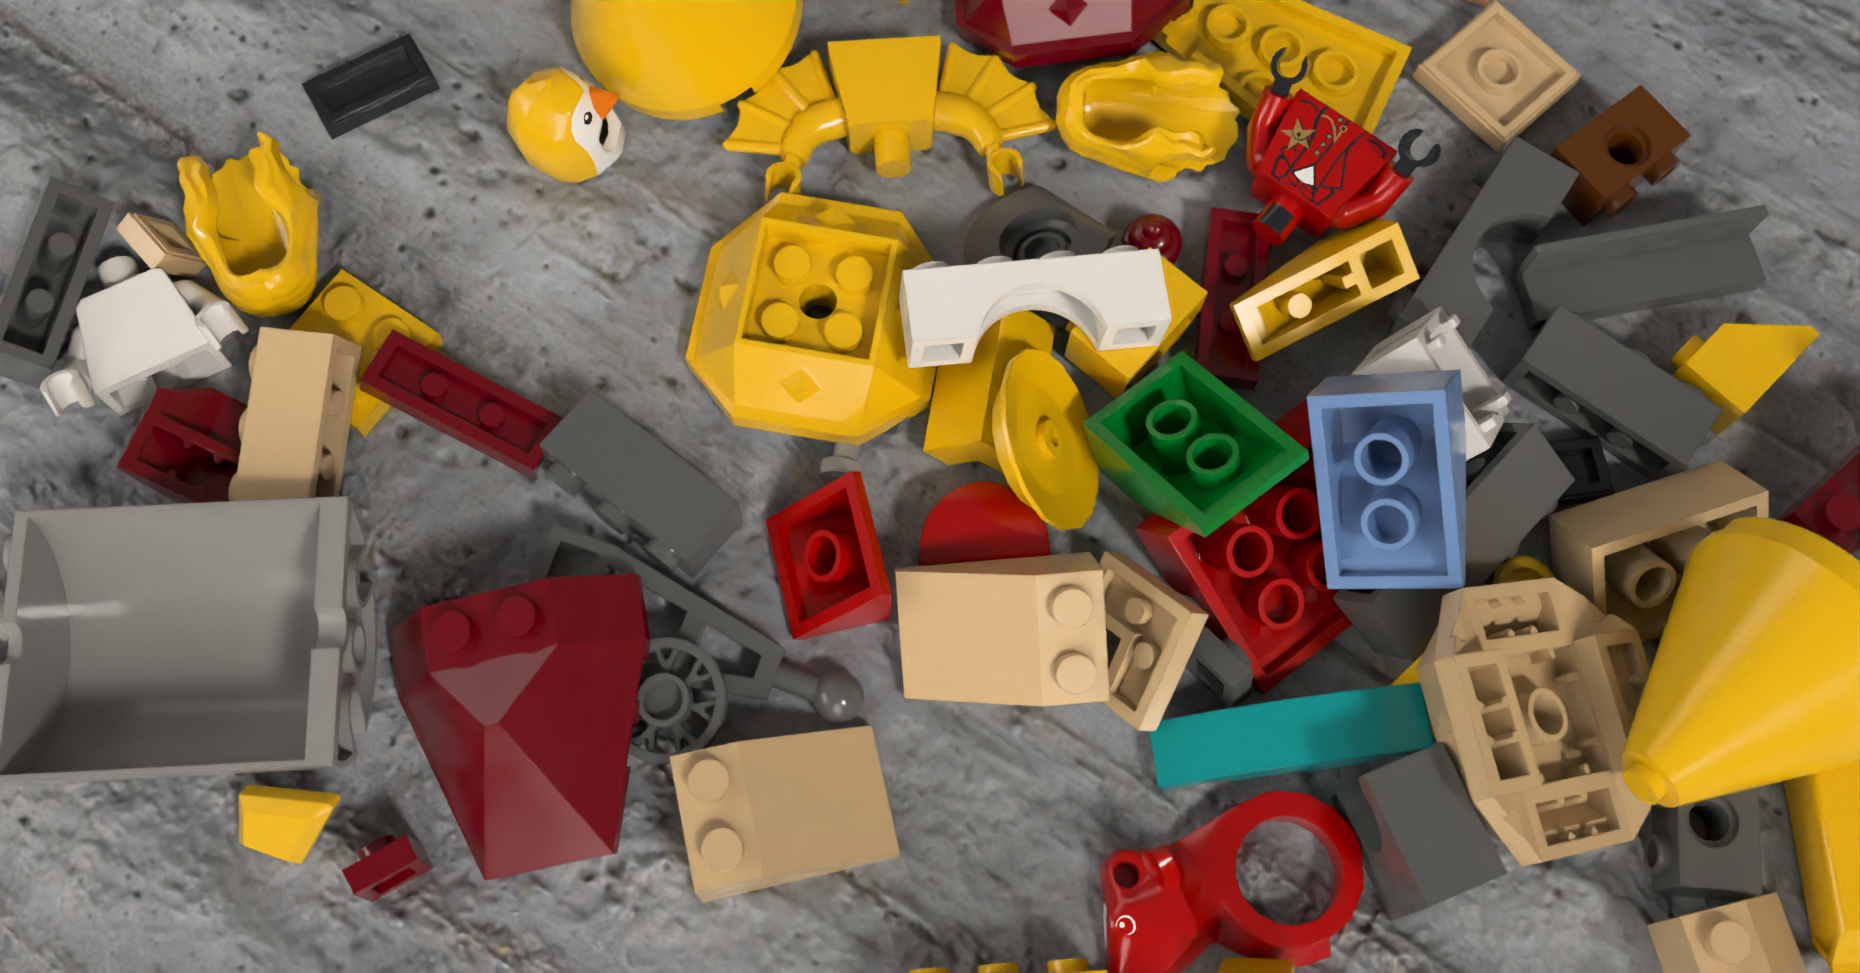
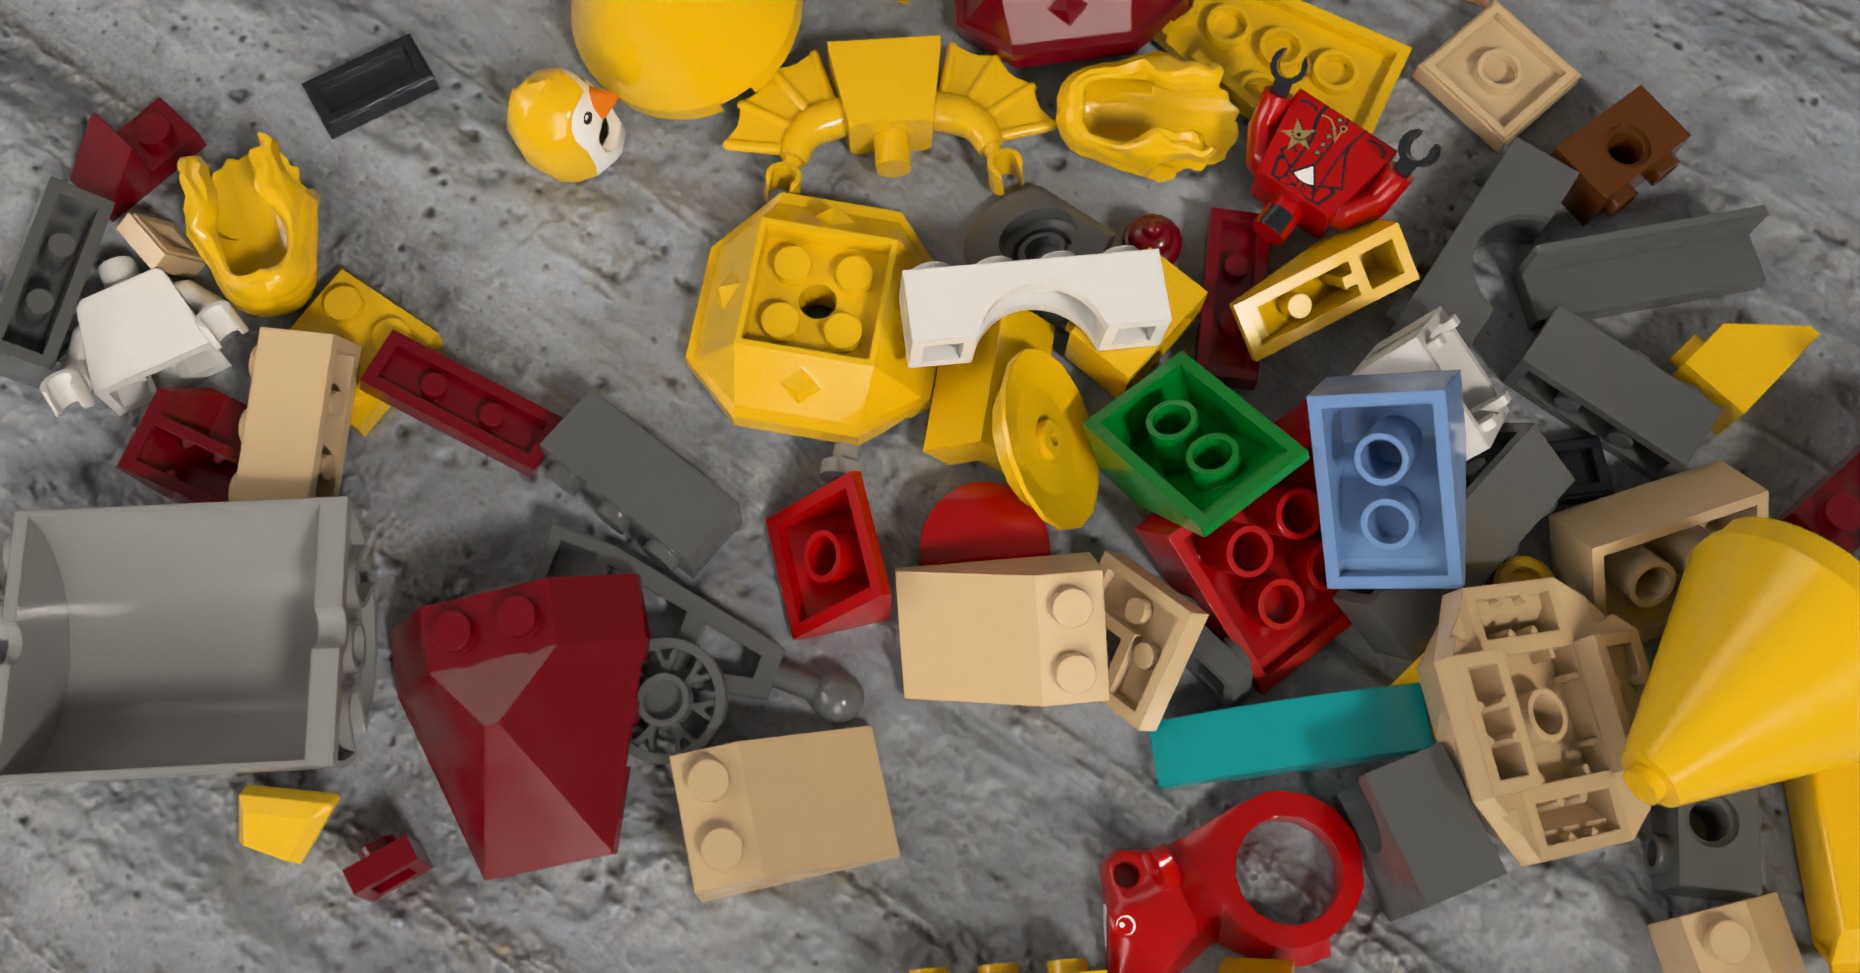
none -> dark red slope [70,97,207,222]

